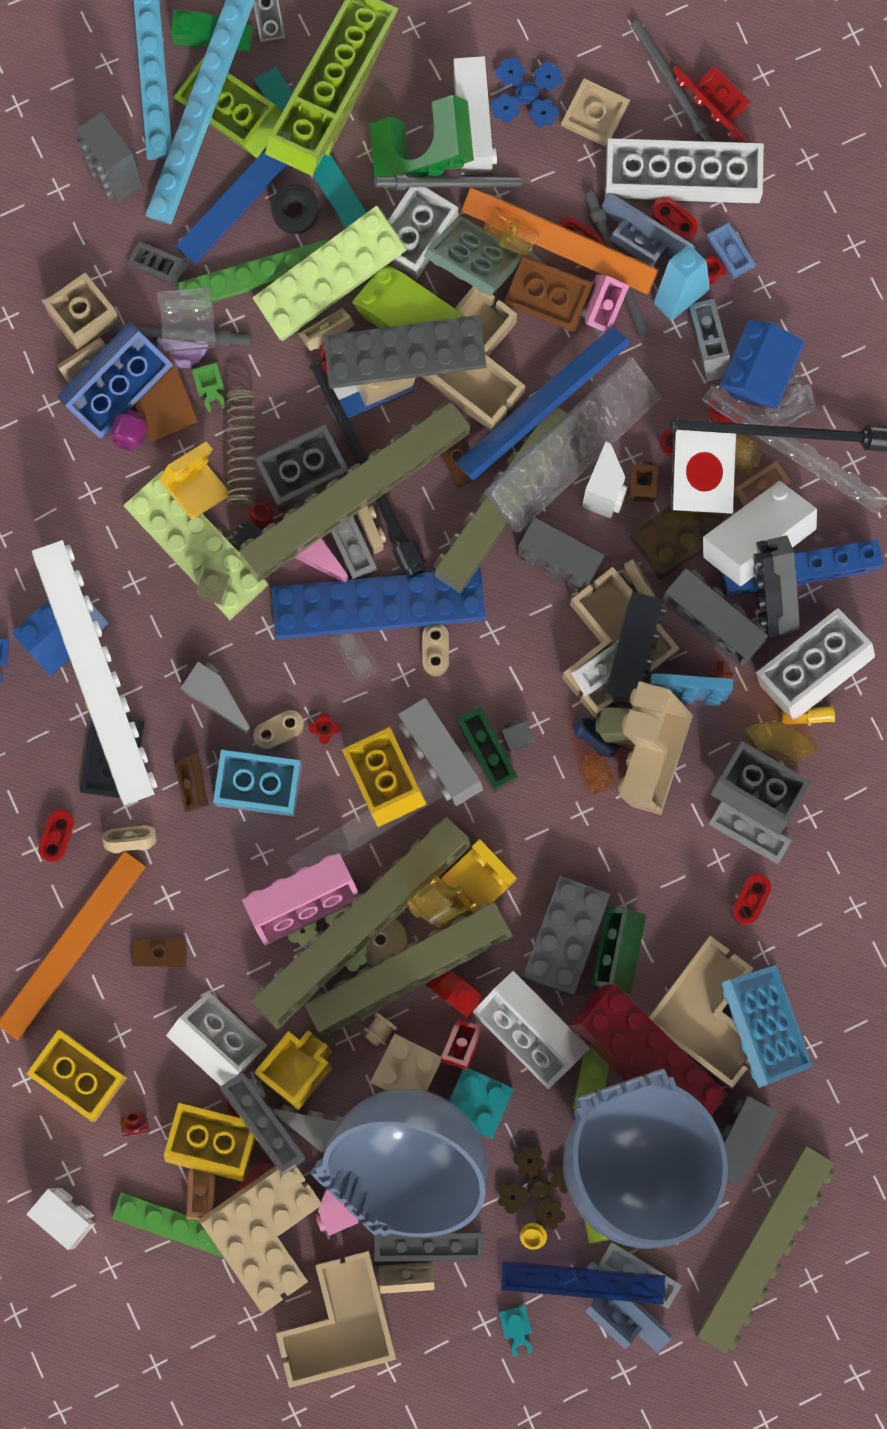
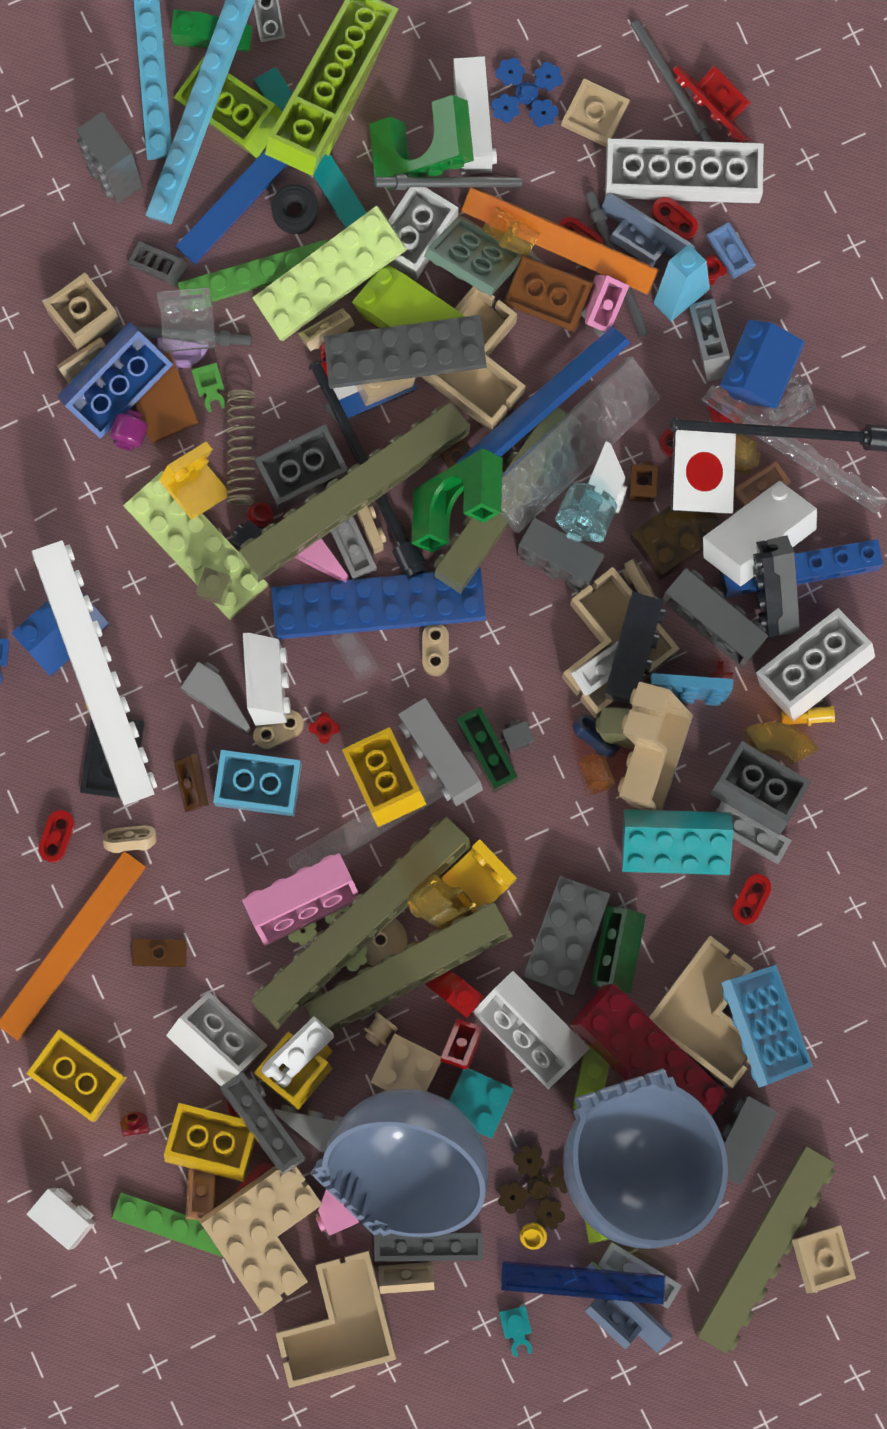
none -> white slope [243,633,291,726]
none -> white plate [262,1016,334,1089]
none -> green arch [411,448,503,553]
none -> clear light blue brick [555,483,617,543]
none -> teal brick [621,809,733,875]
none -> tan plate [792,1225,856,1294]

